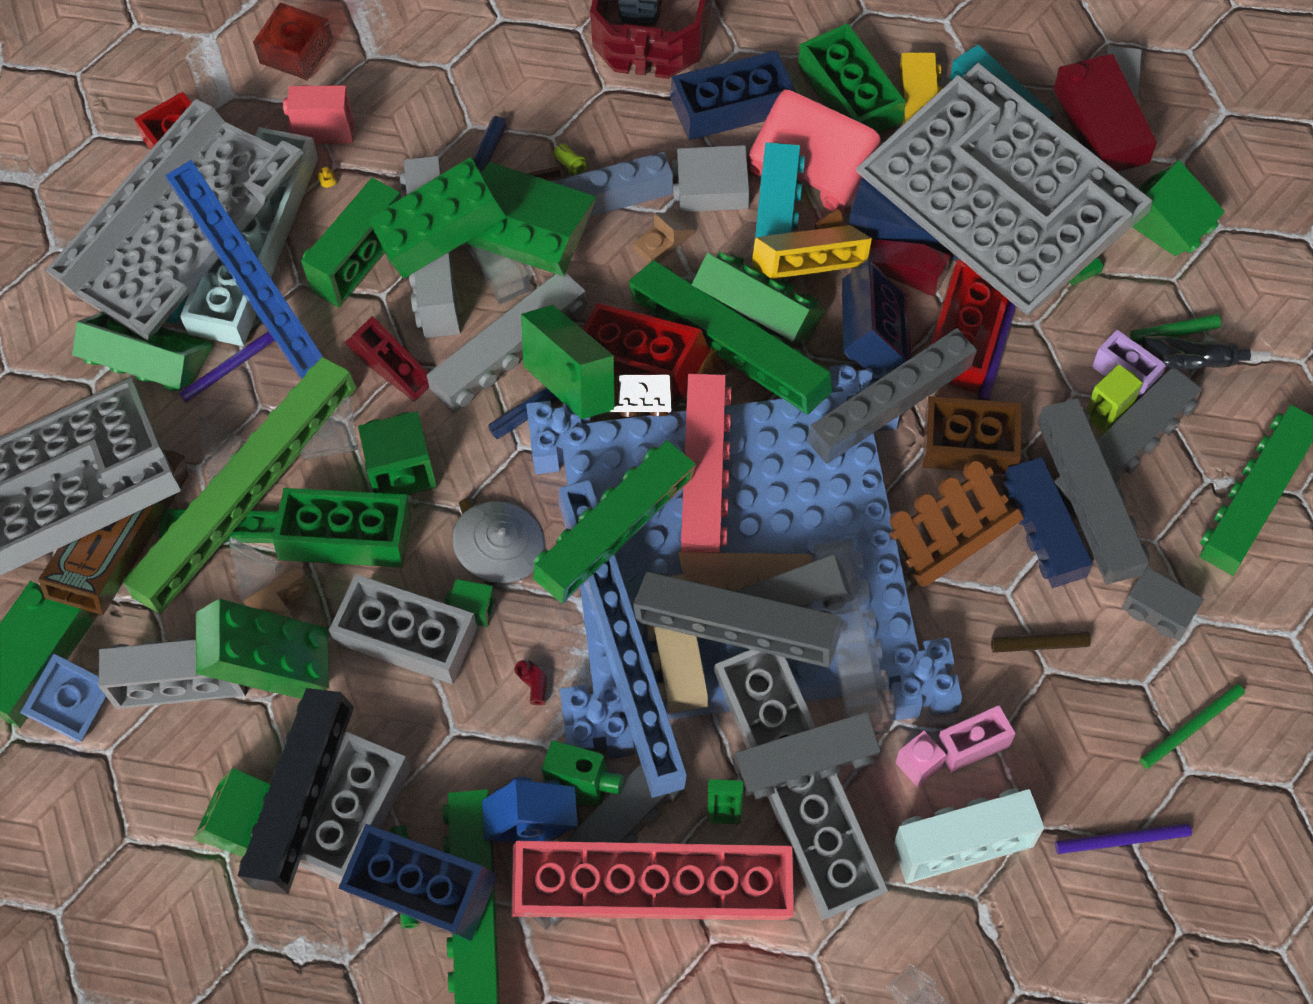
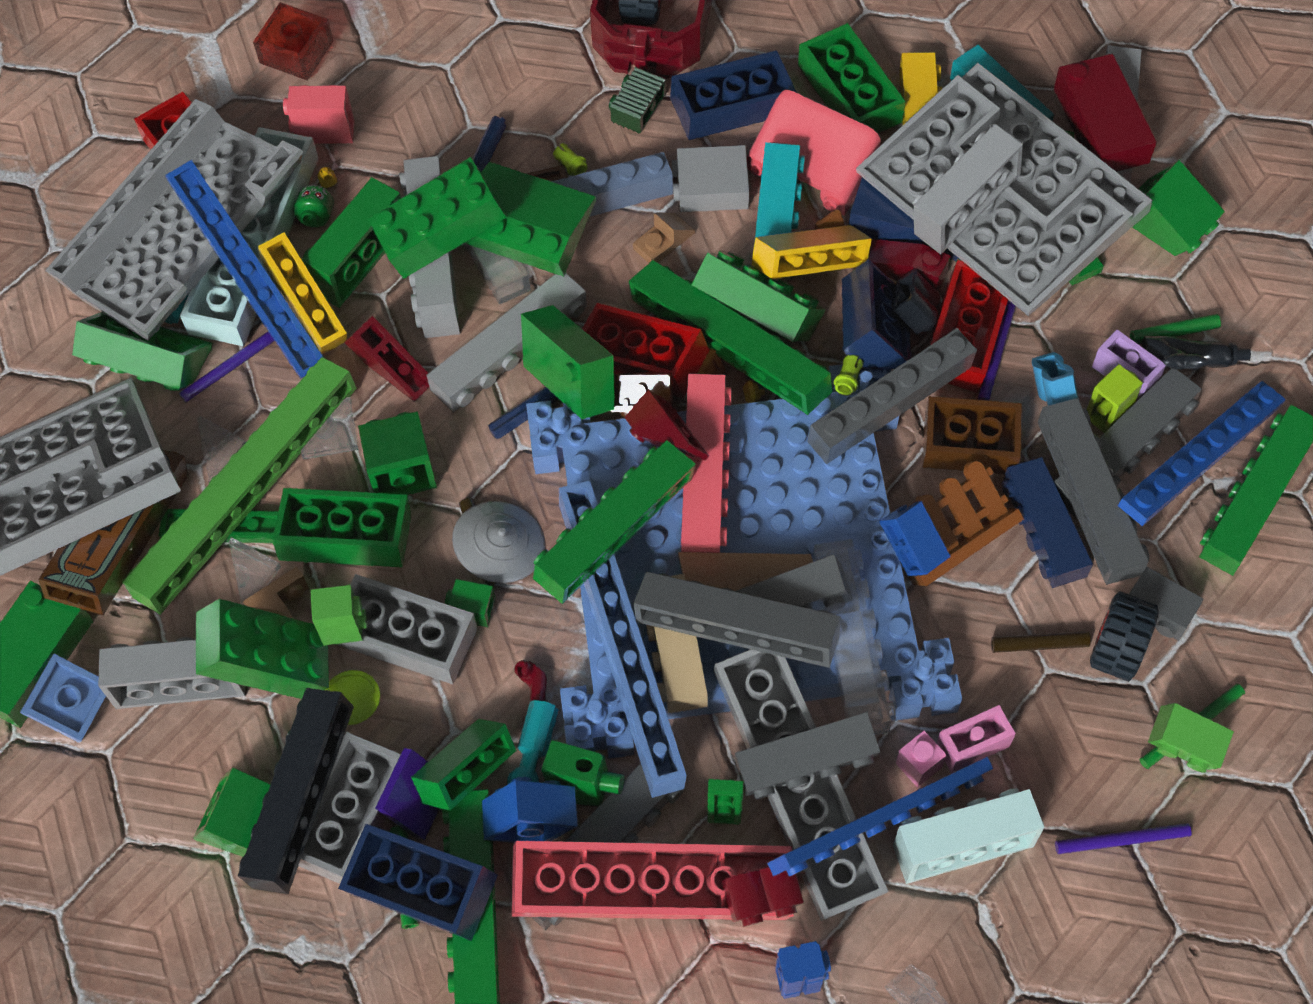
none -> yellow brick [258,232,347,355]
none -> green head [293,185,334,228]
none -> bright green brick [311,585,367,646]
none -> lime piece [326,670,380,725]
none -> dark purple tile [375,748,439,840]
none -> green brick [411,718,517,811]
none -> teal piece [507,700,559,785]
none -> dark green brick [608,67,666,134]
none -> dark red slope [625,389,709,461]
none -> dark red brick [722,867,804,927]
none -> rock [743,380,765,403]
none -> blue plate [767,757,994,877]
none -> blue brick [775,941,831,999]
none -> lime pin [834,355,863,395]
none -> blue hinge [879,501,951,576]
none -> black brick [892,268,940,335]
none -> light grey brick [913,124,1023,254]
none -> dark azure brick [1032,352,1079,406]
none -> black wheel [1090,591,1159,682]
none -> blue plate [1118,381,1286,526]
none -> bright green brick [1148,703,1234,772]

